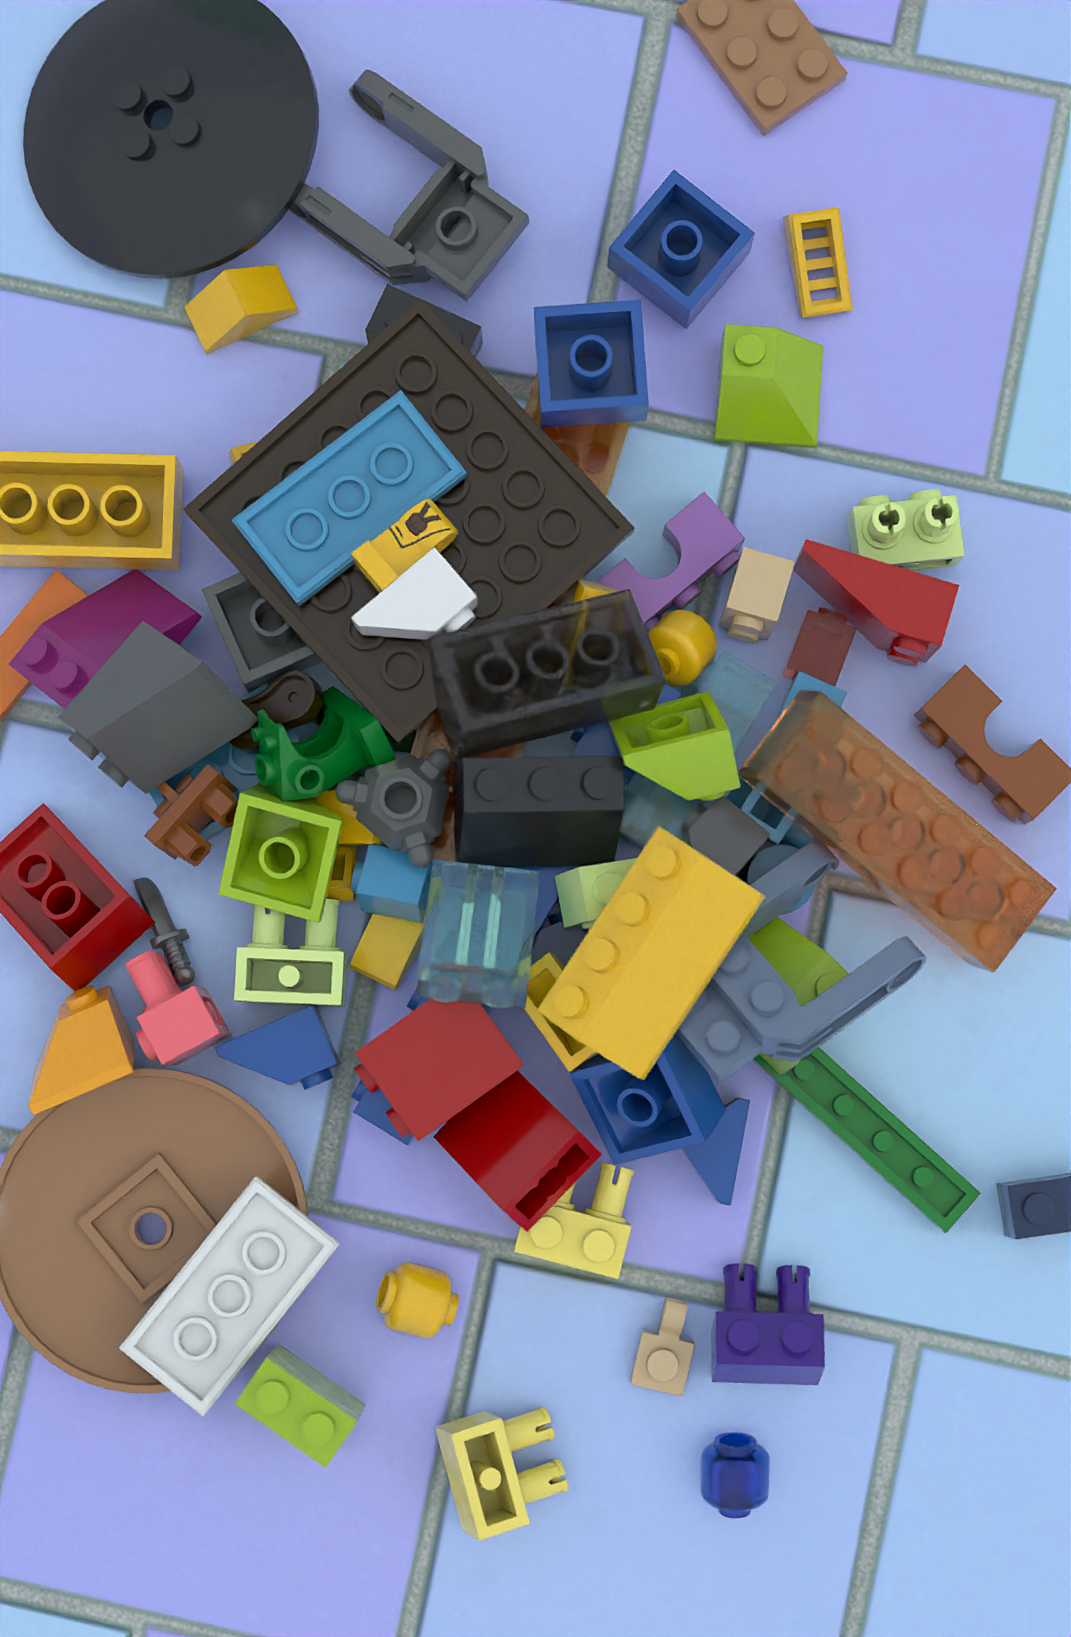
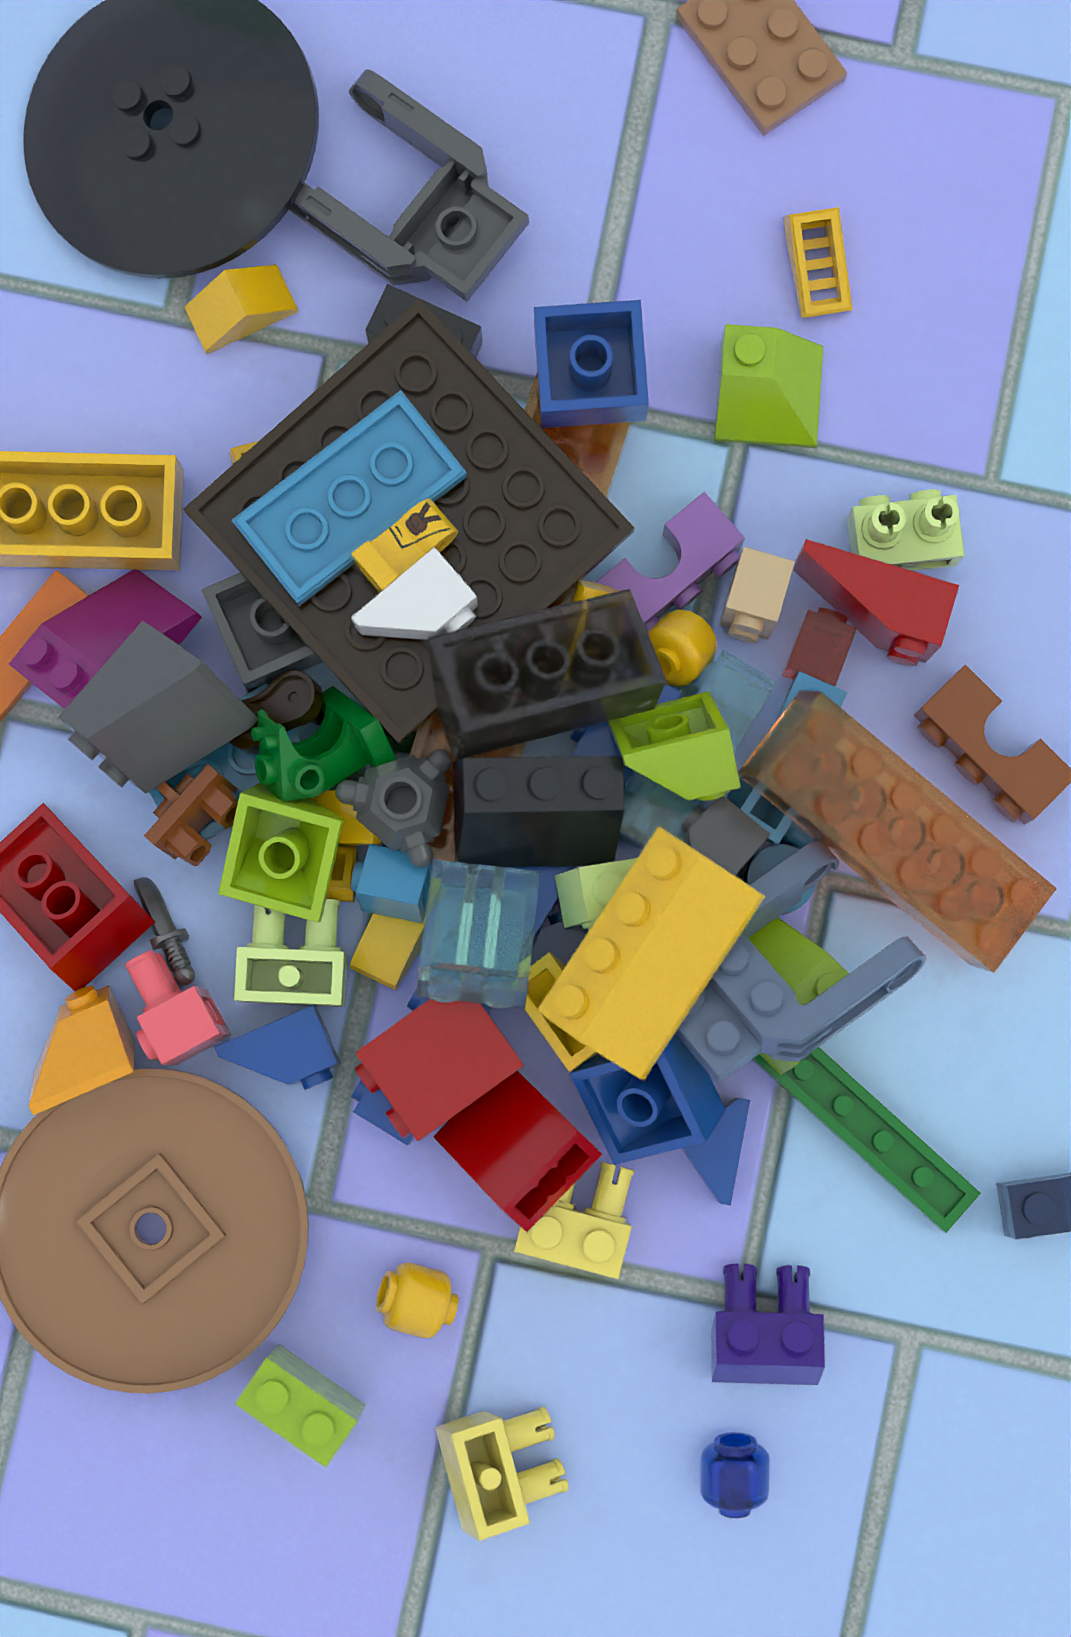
white tile [119,1176,341,1416] -> none
blue brick [607,170,755,329] -> none
tan plate [630,1296,694,1396] -> none

